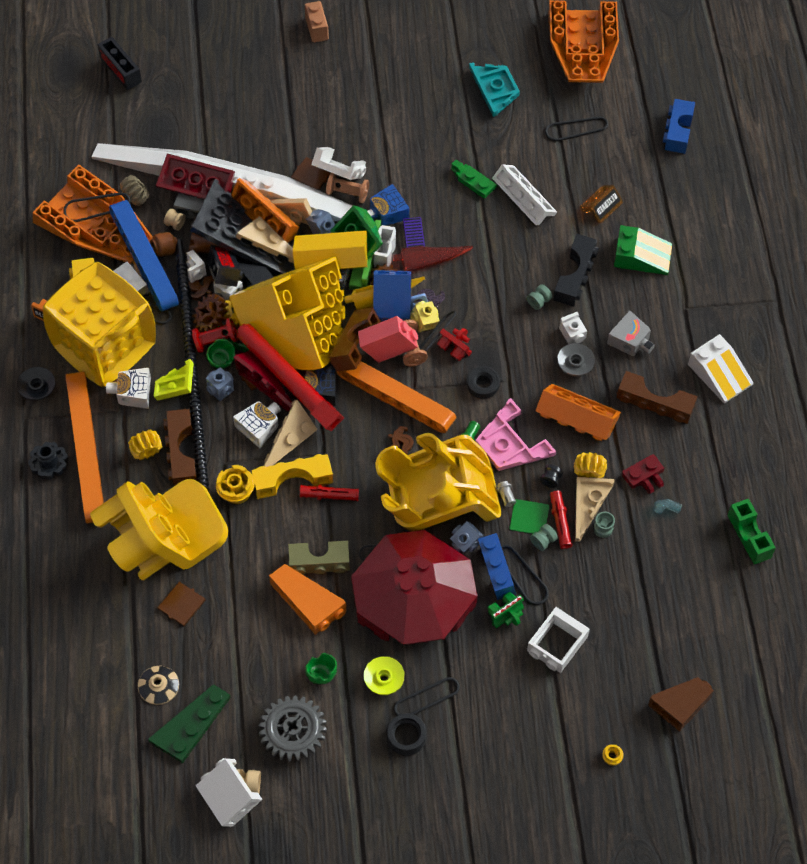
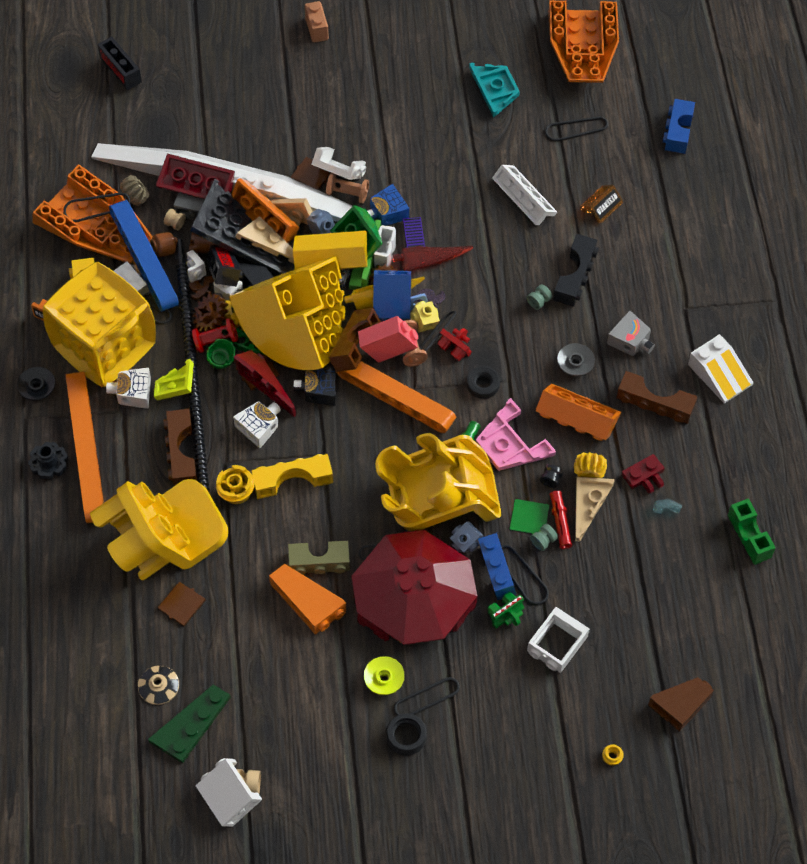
yellow gear [128,430,162,460] -> none
sand blue brick [206,367,234,401] -> none
red brick [237,324,344,431] -> none
dark grey gear [258,695,327,762] -> none
tan wing [263,400,318,467] -> none
red pin [300,484,359,501] -> none
green hair [305,653,337,685] -> none
reddish brown piece [383,426,414,455] -> none
green hinge [451,160,496,199] -> none
light grey pin [497,481,516,507] -> none
white brick [559,312,587,344] -> none
sand green wheel [594,511,615,538] -> none
green slope [614,225,672,275] -> none

